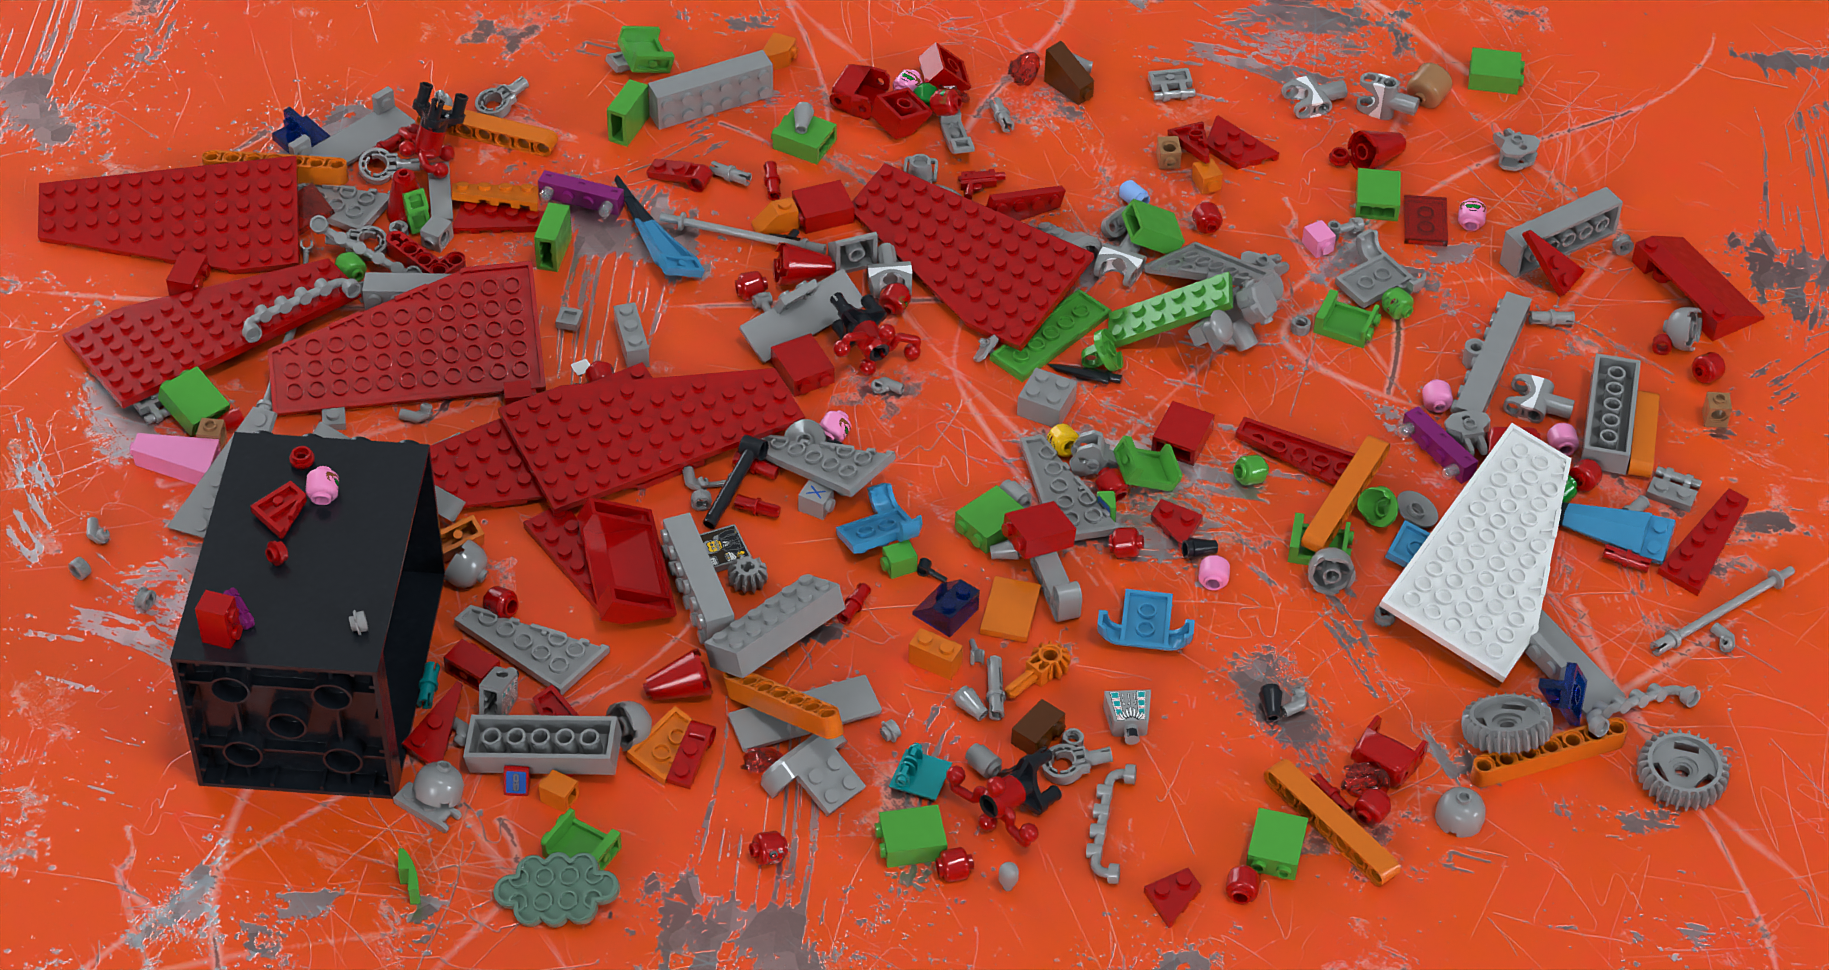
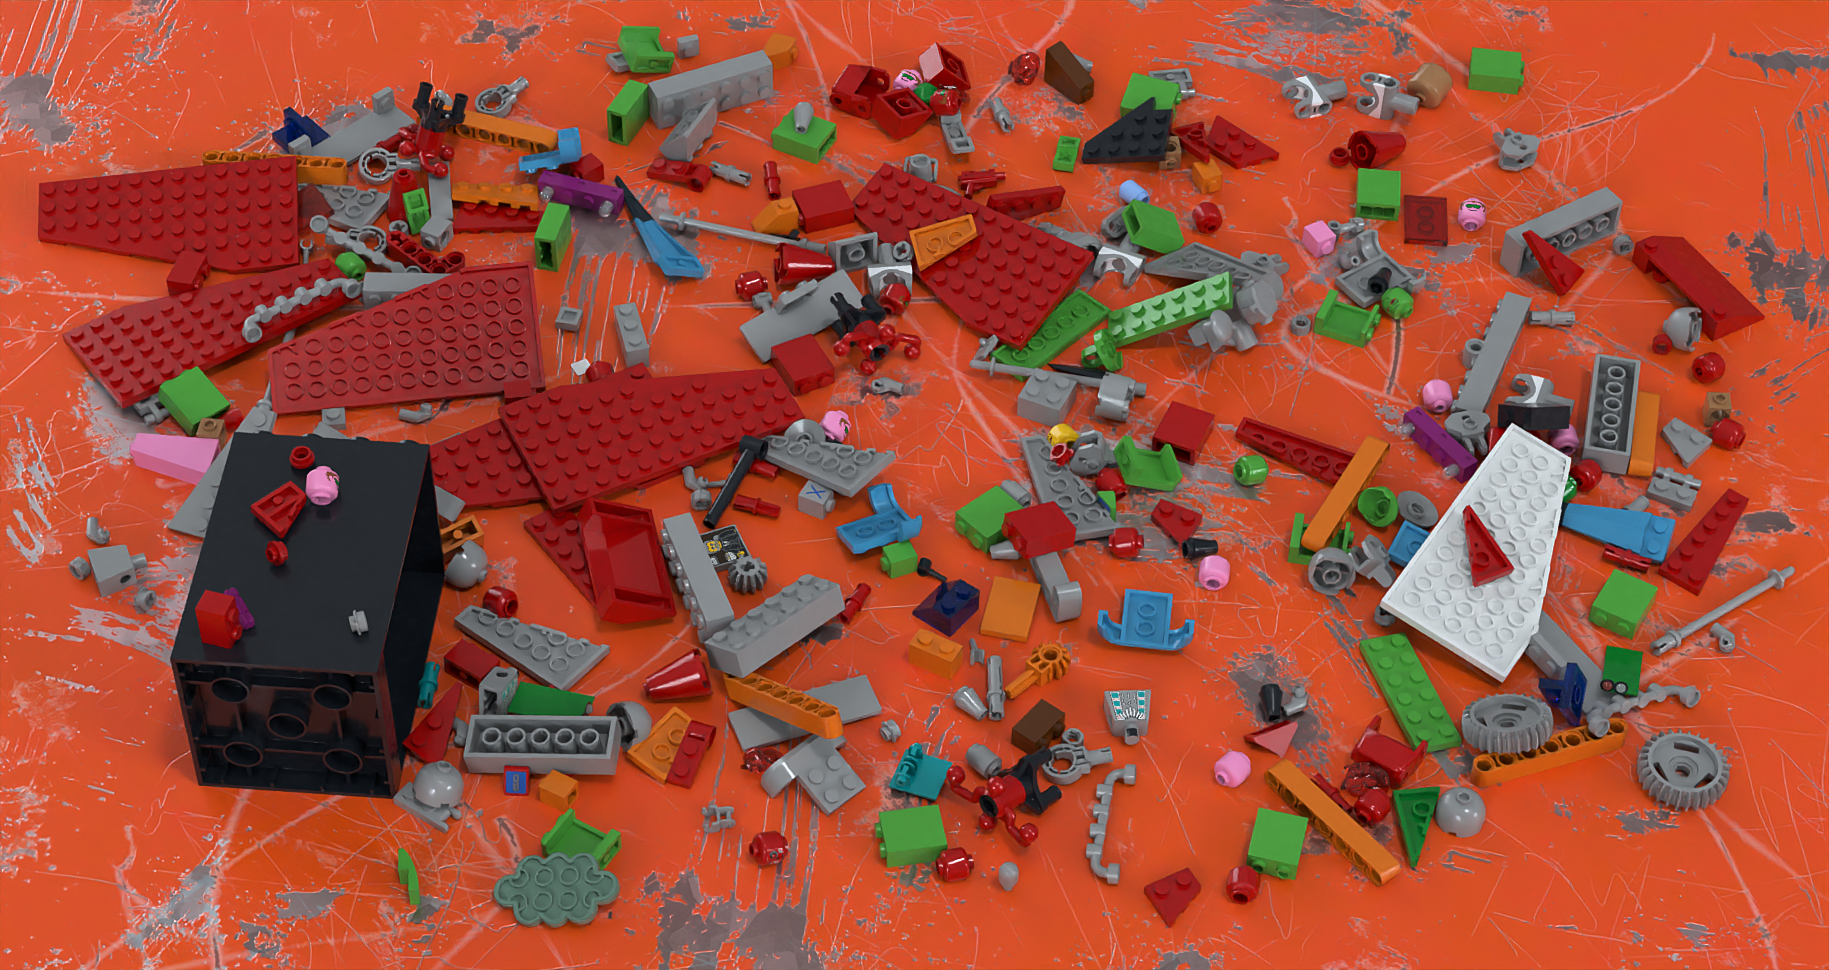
none -> light grey torso [87,545,148,598]
none -> green piece [507,681,595,716]
none -> dark azure piece [519,127,582,174]
none -> red brick [570,153,605,183]
none -> light grey slope [658,97,717,162]
none -> light grey plate [677,34,699,59]
none -> light grey piece [701,805,736,833]
none -> light grey bush [893,241,915,262]
none -> orange wing [909,214,978,271]
none -> light grey bar [969,357,1147,397]
none -> red plate [1050,443,1075,467]
none -> bright green slope [1052,135,1081,172]
none -> black wing [1082,97,1174,164]
none -> light grey brick [1095,371,1136,422]
none -> bright green brick [1120,72,1183,122]
none -> bright pink head [1214,751,1251,788]
none -> slope [1244,720,1298,757]
none -> light grey arm [1338,251,1360,271]
none -> light grey hinge [1348,534,1396,588]
none -> bright green plate [1359,632,1462,753]
none -> black cone [1368,267,1392,296]
none -> green wing [1391,786,1440,867]
none -> red wing [1462,505,1514,588]
none -> black brick [1497,403,1570,430]
none -> bright green brick [1588,569,1658,640]
none -> green piece [1600,645,1643,696]
none -> light grey wing [1661,417,1713,469]
none -> red head [1710,417,1746,451]

